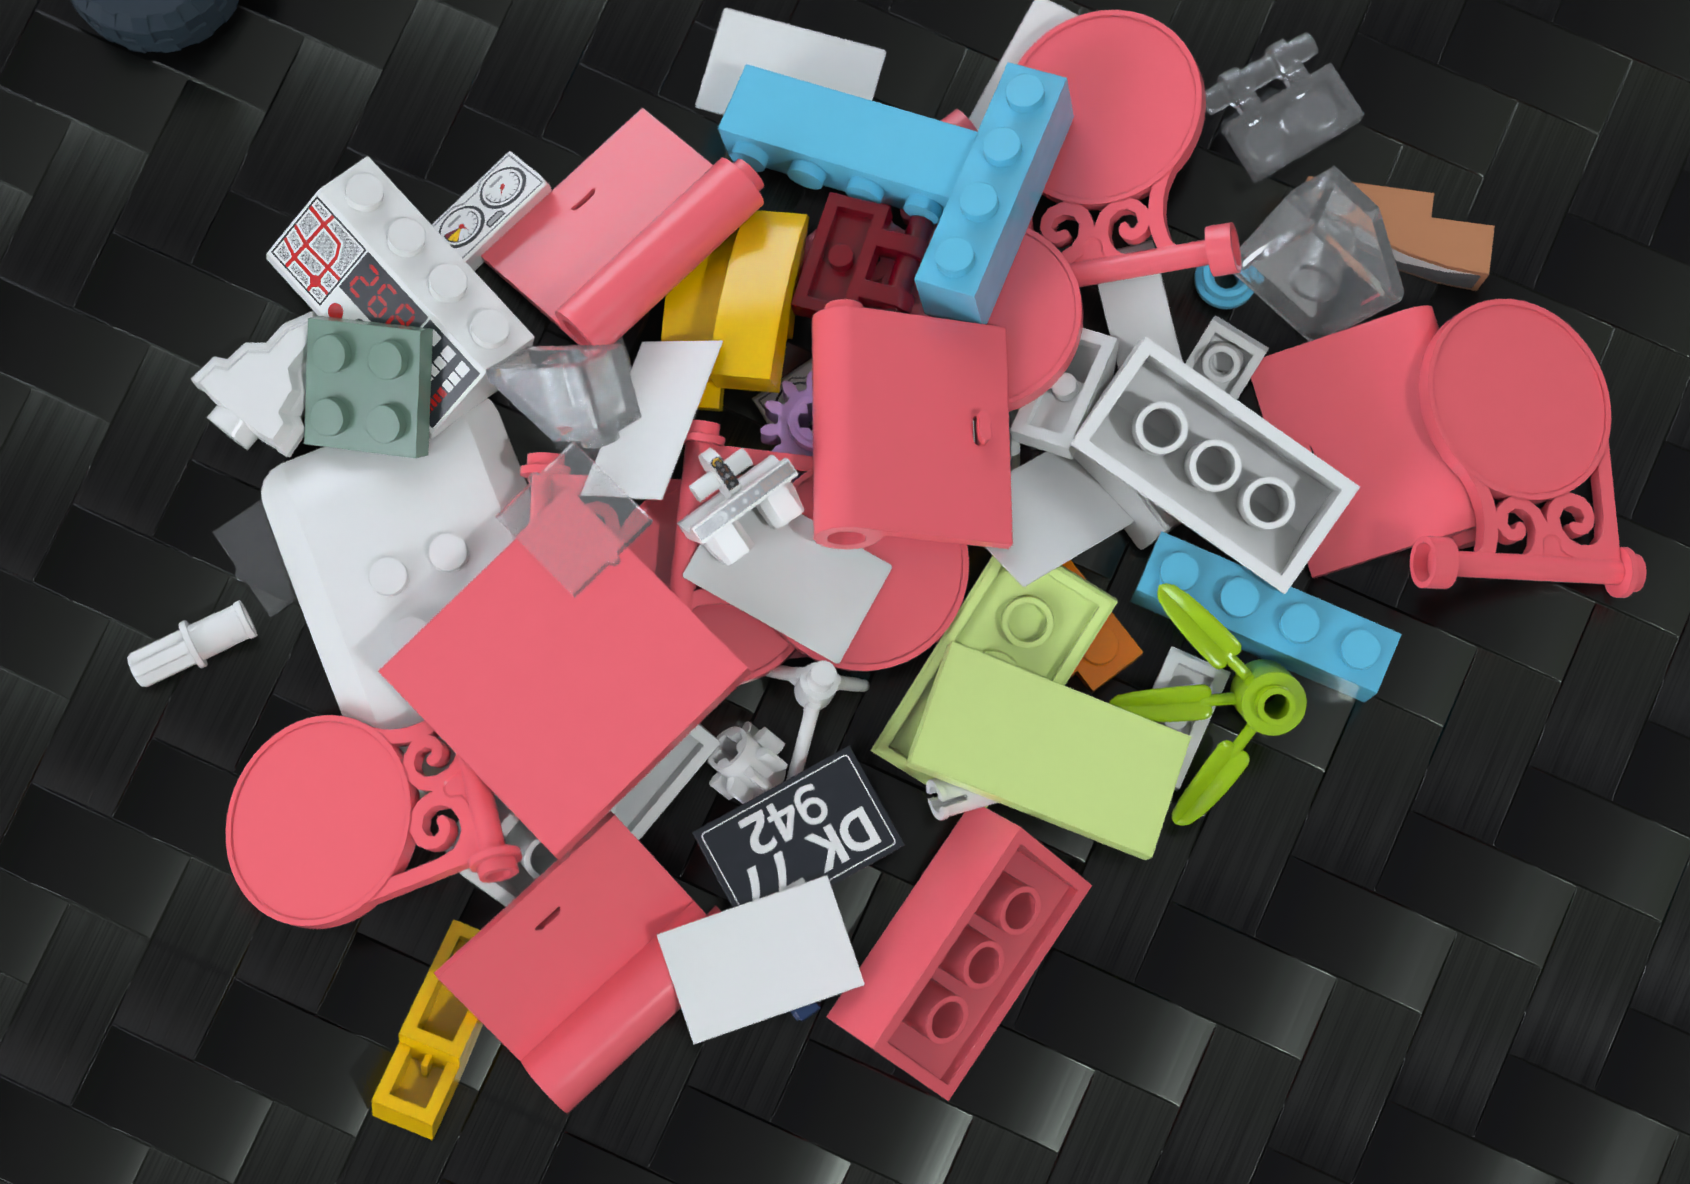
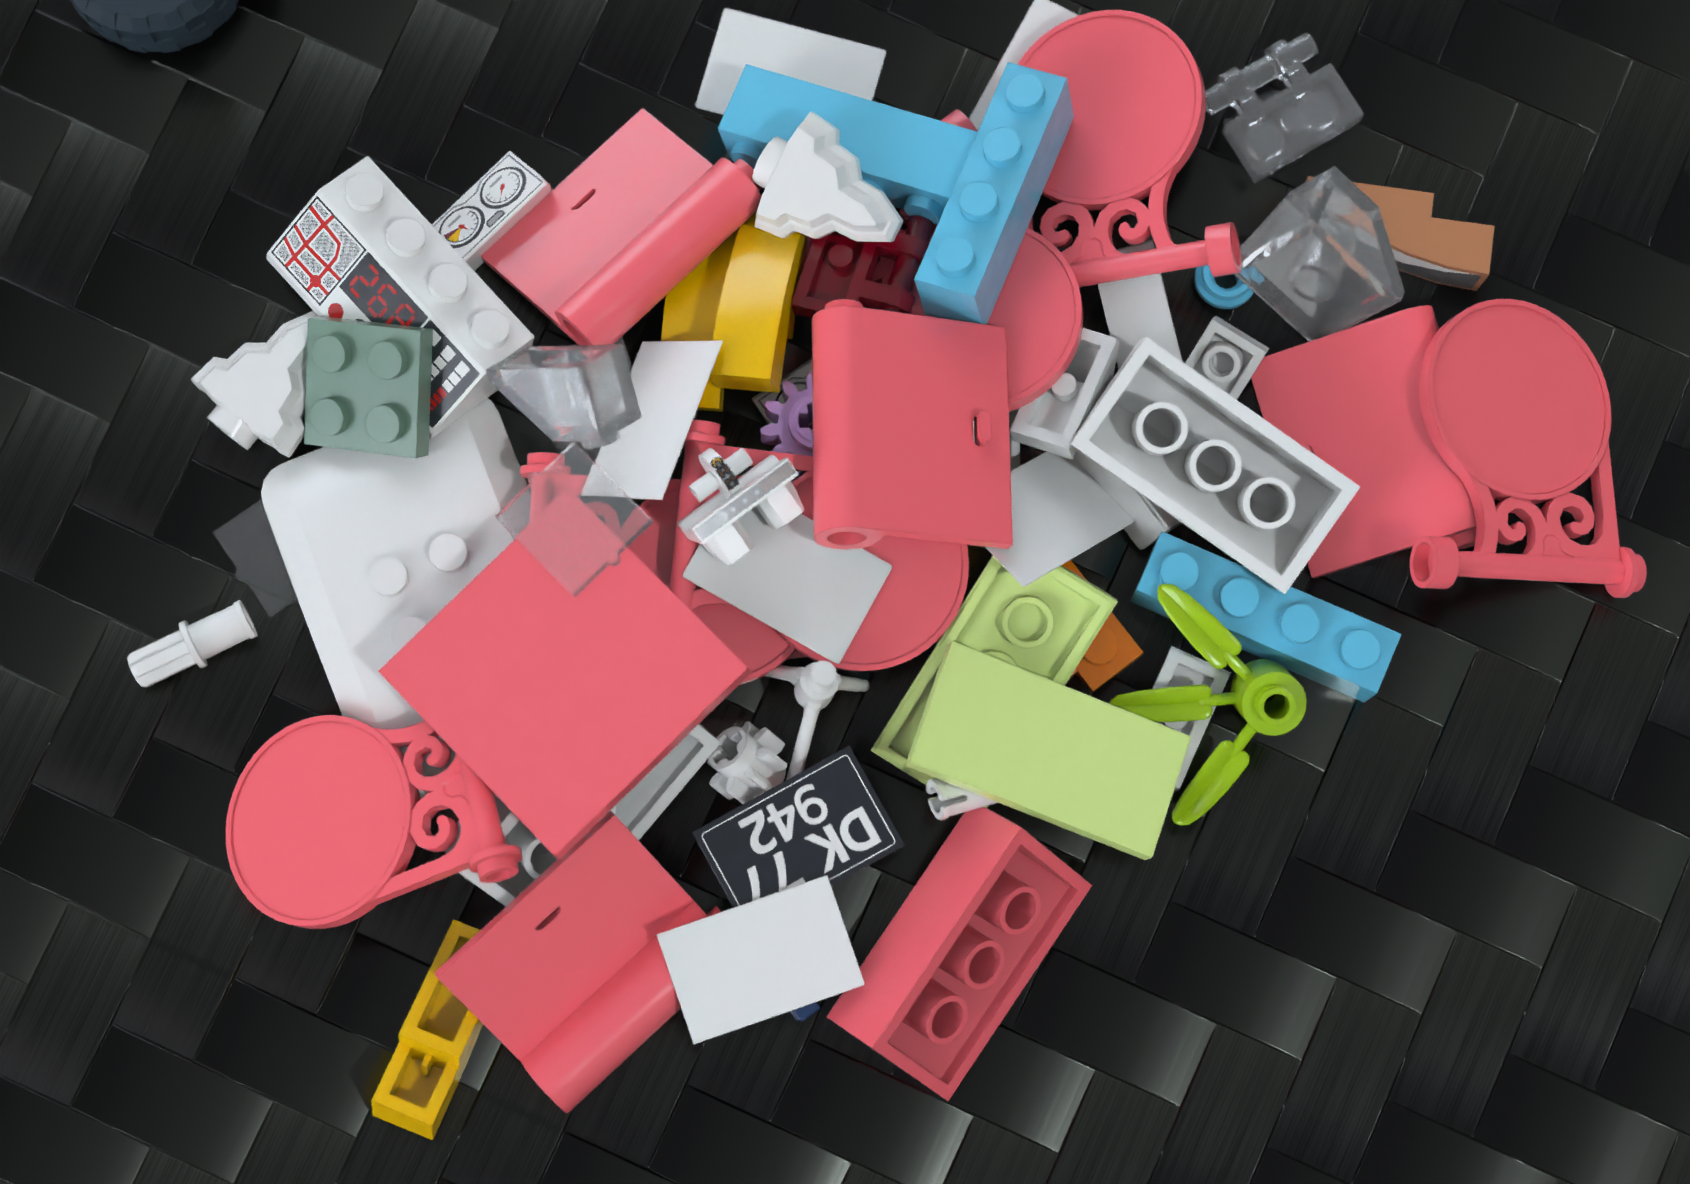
none -> white rock [752,111,904,242]

